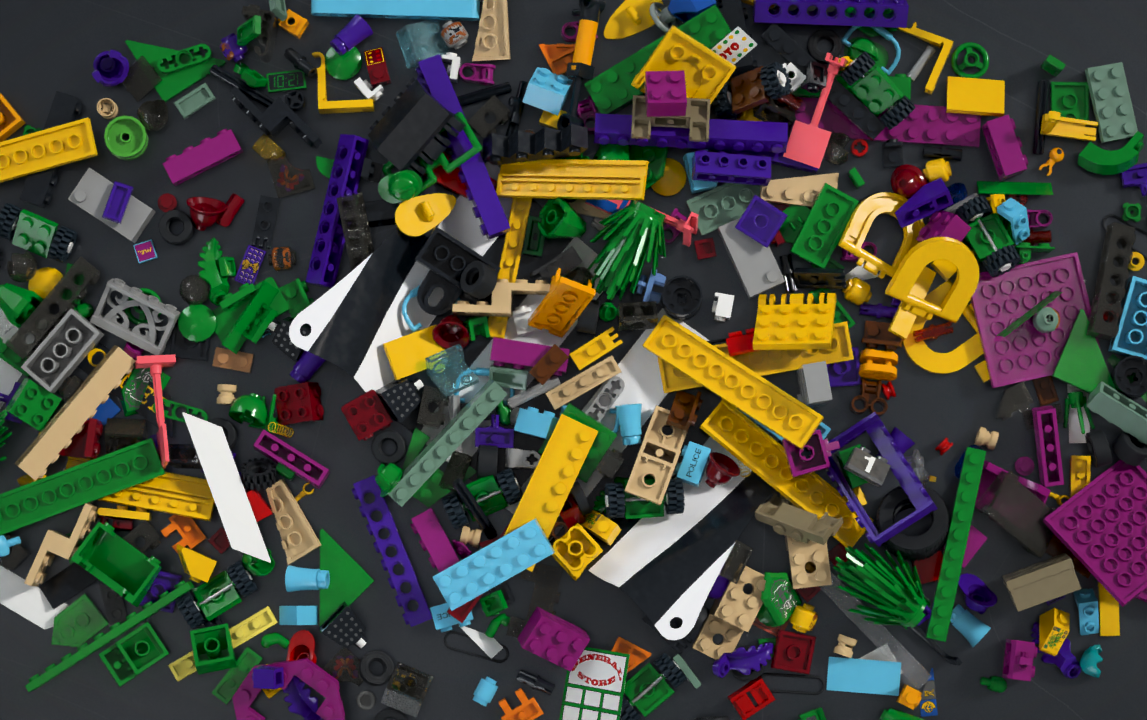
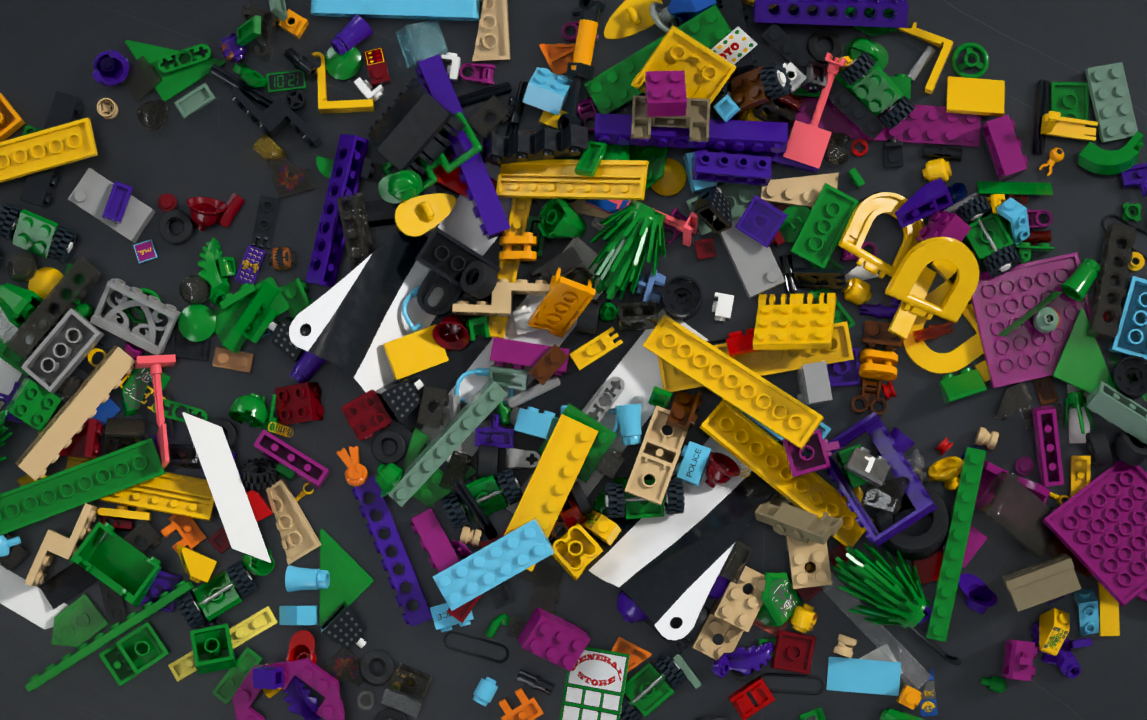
bright green wheel [104,115,149,161] -> none
magenta brick [162,129,243,186] -> none
tan wheel [216,384,237,405] -> none
green arm [261,632,290,649] -> none
clear light blue bracket [425,344,479,397] -> none
light grey head [440,20,469,50] -> none
white sticker [459,625,503,659] -> none
green bracket [479,590,508,617] -> none
tan plate [546,355,622,410] -> none
medium azure piece [841,26,901,75] -> none
dark red hat [891,164,928,200] -> none
medium azure plant [950,604,991,647] -> none
green tile [1040,54,1066,77] -> none
teal hair [1080,644,1103,678] -> none
none -> orange piece [337,446,369,487]
none -> light orange brick [499,232,537,261]
none -> green tile [575,141,608,177]
none -> dark purple cylinder [617,590,648,623]
none -> green tile [648,386,672,409]
none -> black torso [694,187,732,235]
none -> medium azure tile [713,94,741,122]
none -> clear smoke wing [861,476,909,514]
none -> yellow hair [928,456,963,491]
none -> green slope [938,367,987,404]
none -> green plant [1060,258,1101,302]
none -> dark purple tile [1070,638,1093,648]

